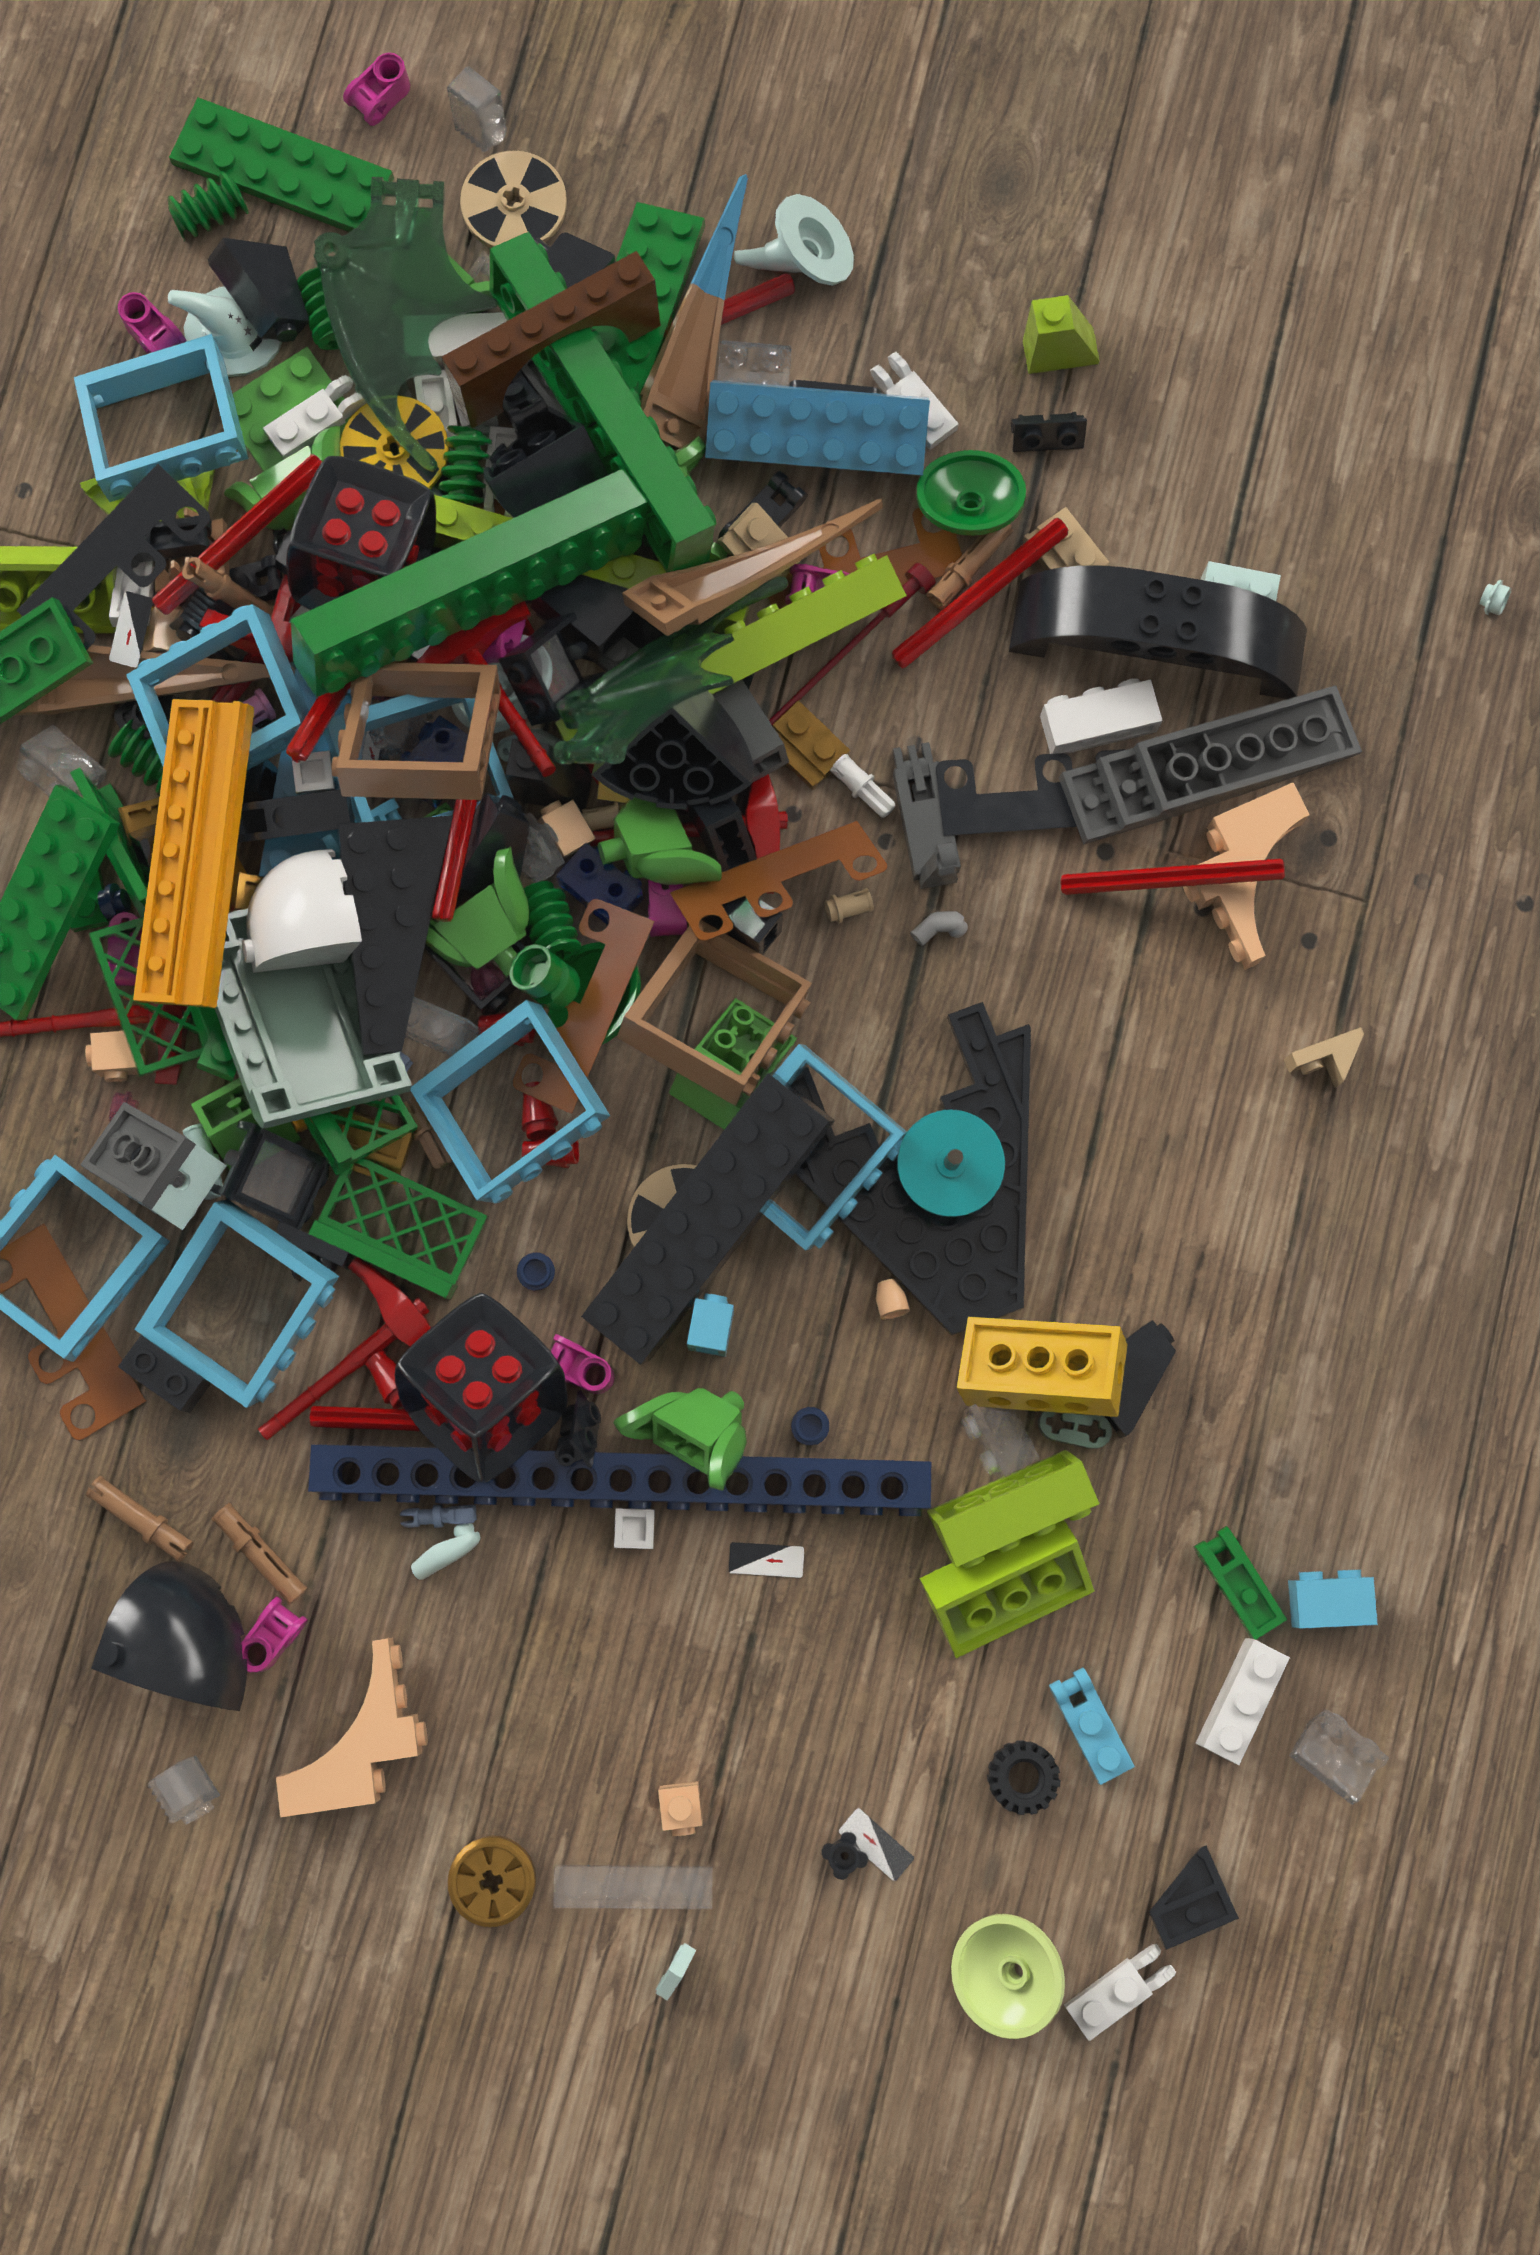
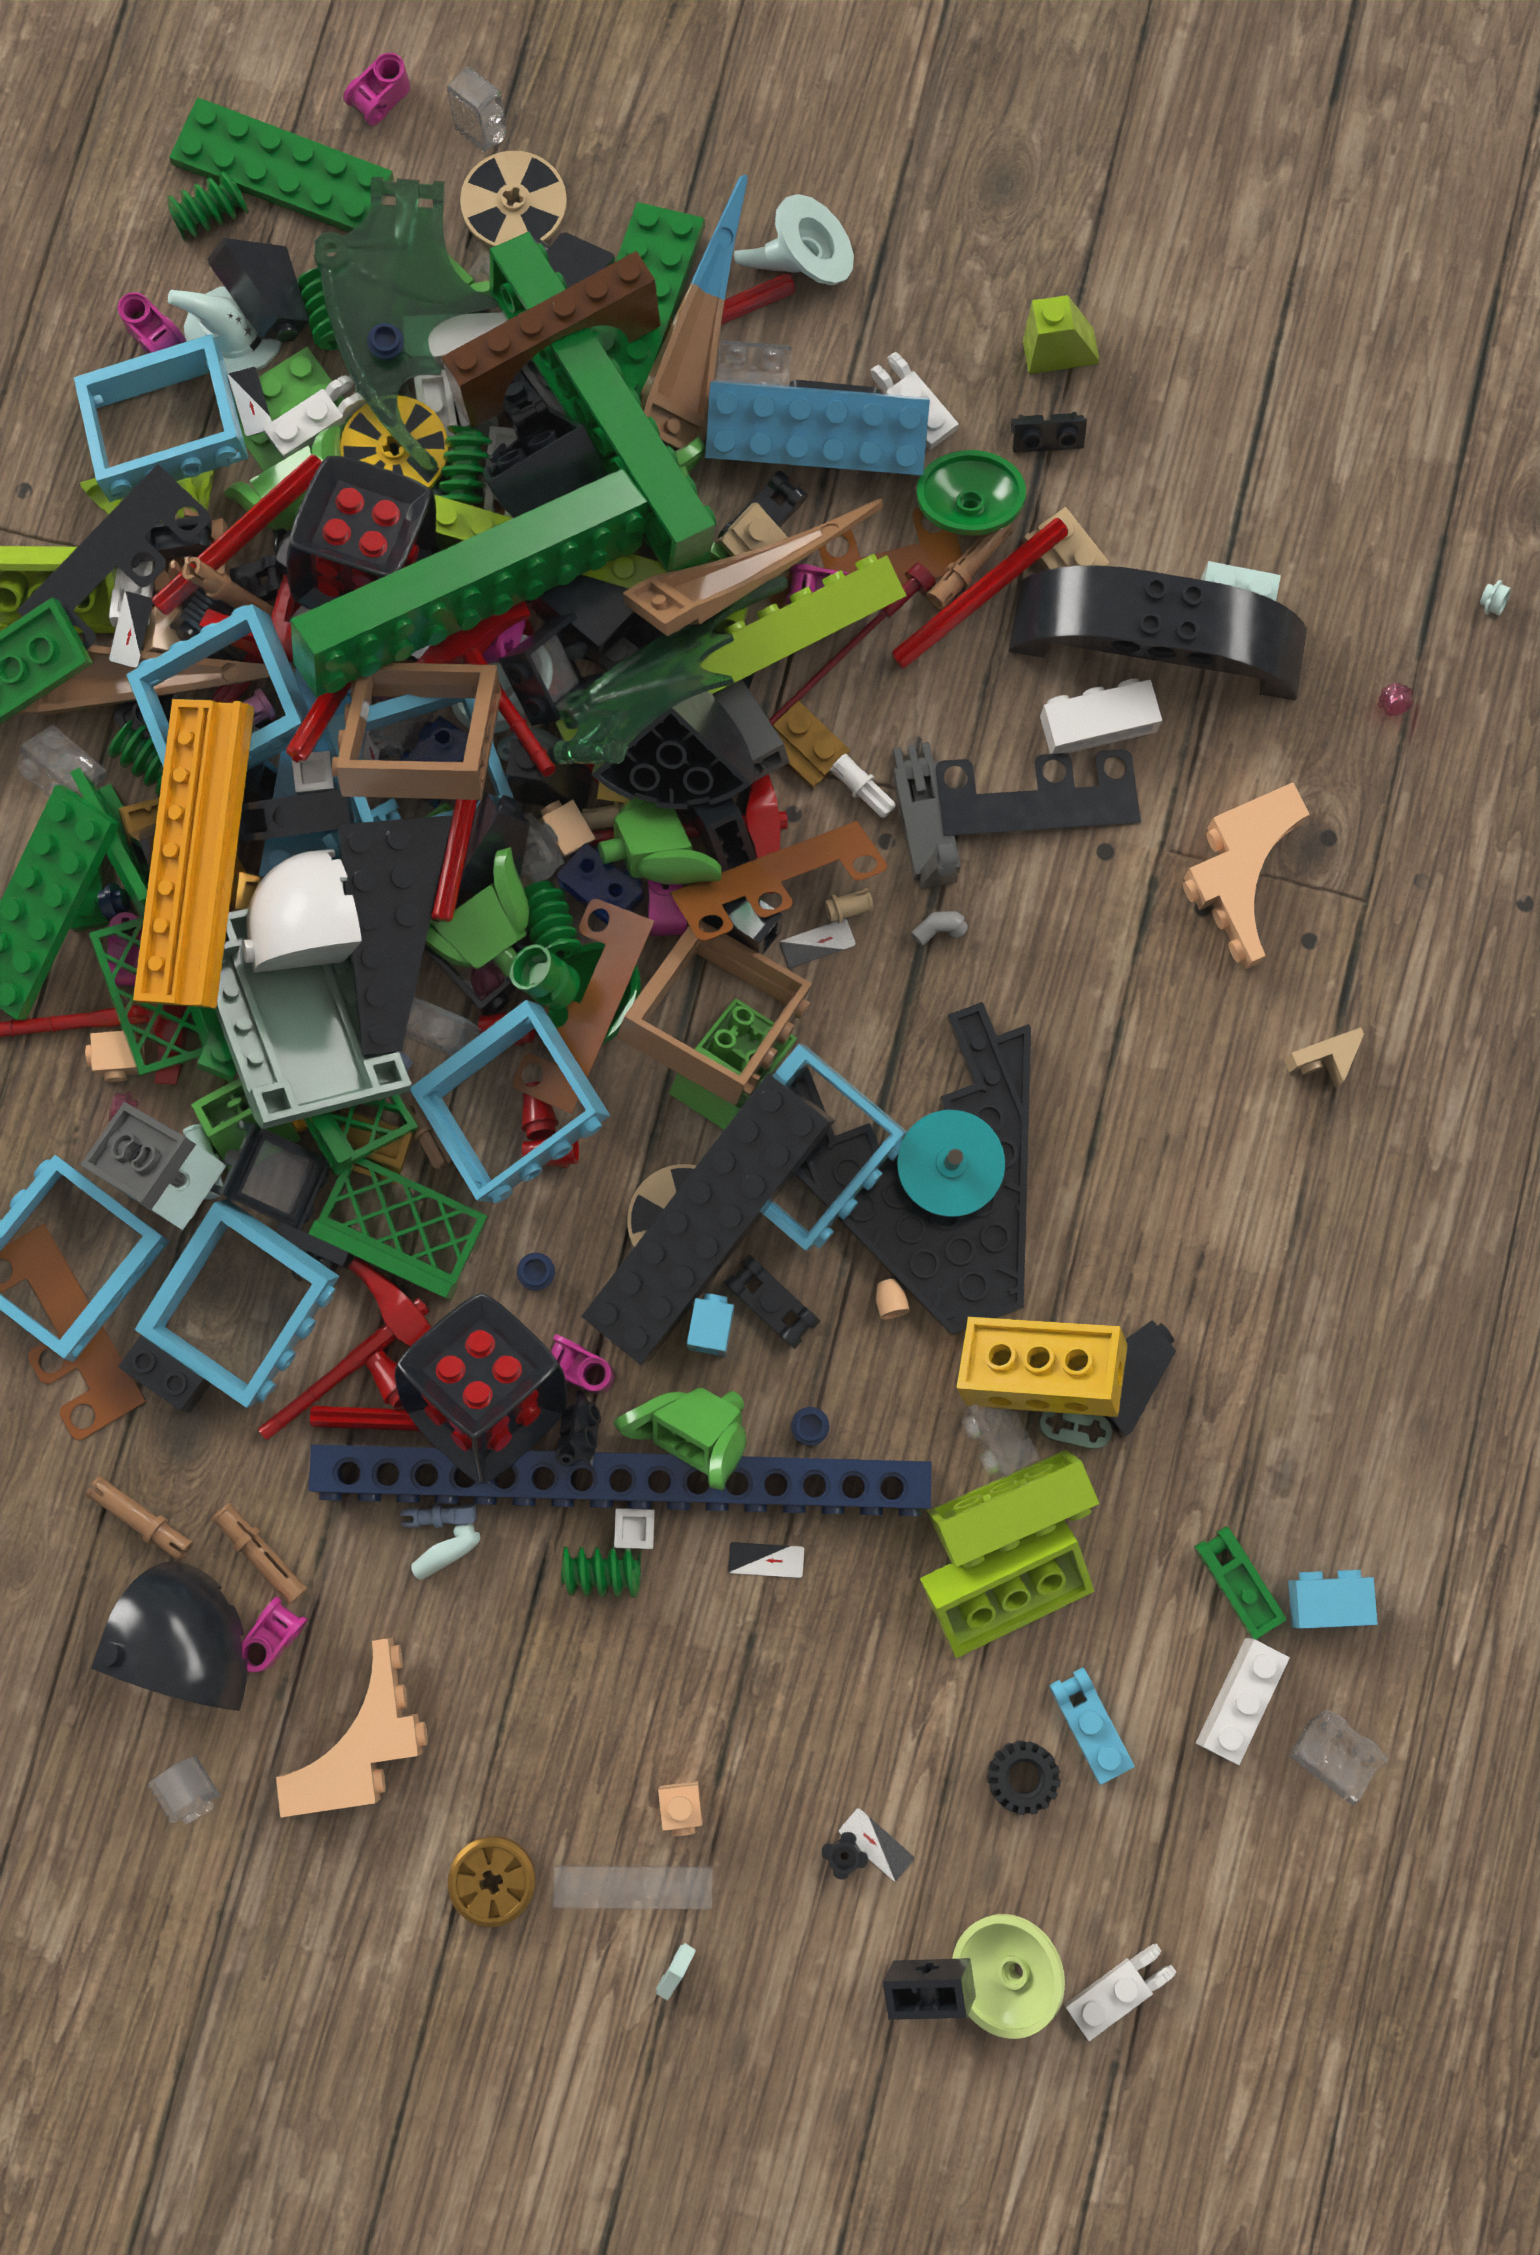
dark grey slope [1059,685,1362,844] -> none
red axle [1060,859,1285,895] -> none
black wing [1149,1846,1239,1950] -> none
none -> sticker [228,367,272,436]
none -> dark blue plate [367,323,404,361]
none -> green piece [561,1547,641,1598]
none -> black plate [723,1254,821,1349]
none -> clear sticker [780,919,856,968]
none -> black brick [883,1958,976,2020]
none -> clear pink plate [1378,683,1413,716]

